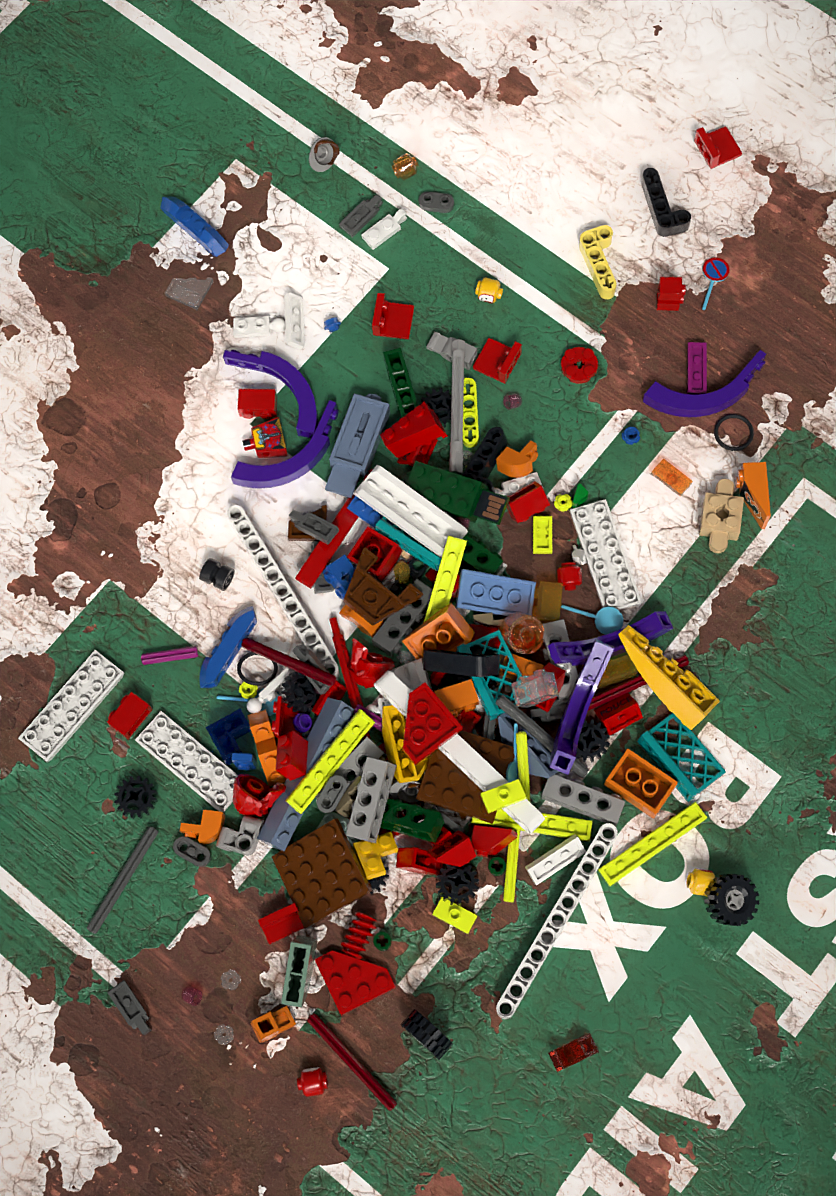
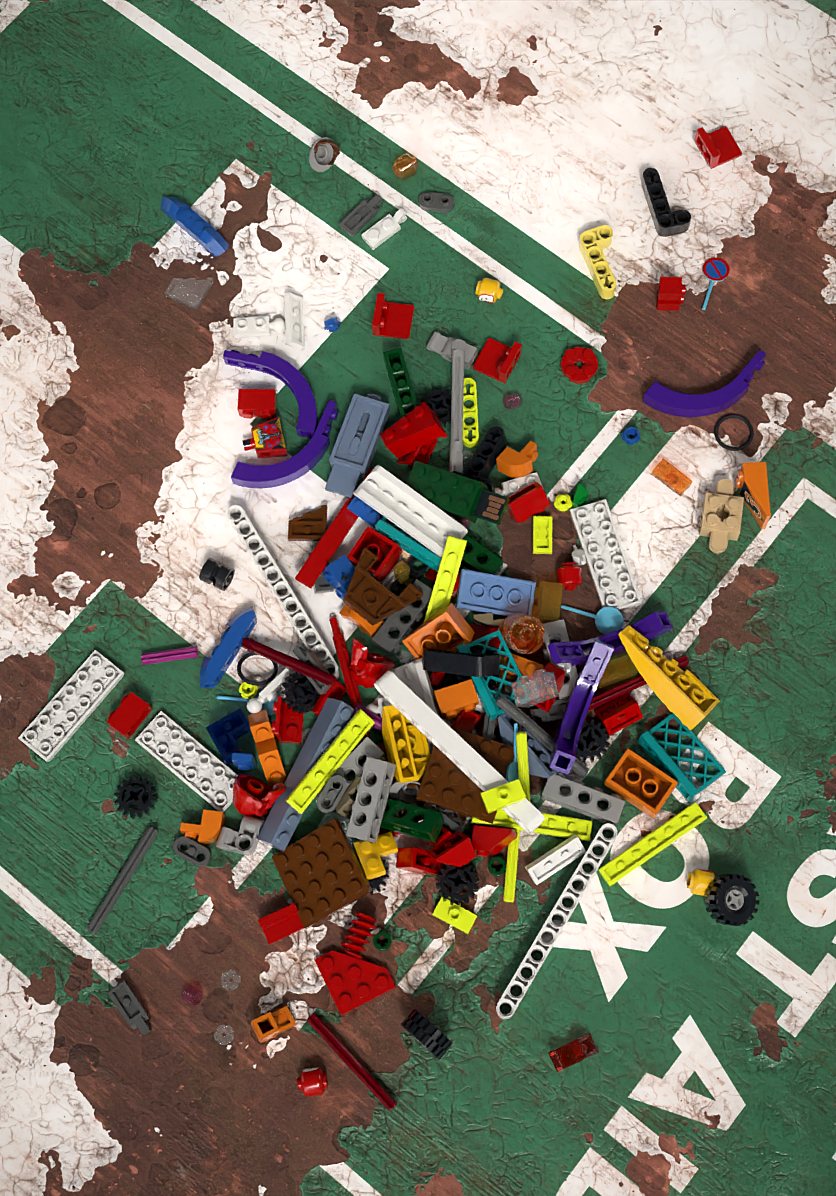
red brick [276,731,308,781] -> none
sand green brick [281,935,318,1007] -> none
dark grey hinge [289,510,339,544] -> none
dark purple plate [293,713,312,733] -> none
red plate [403,682,463,766] -> none
magenta plate [687,342,707,395] -> none

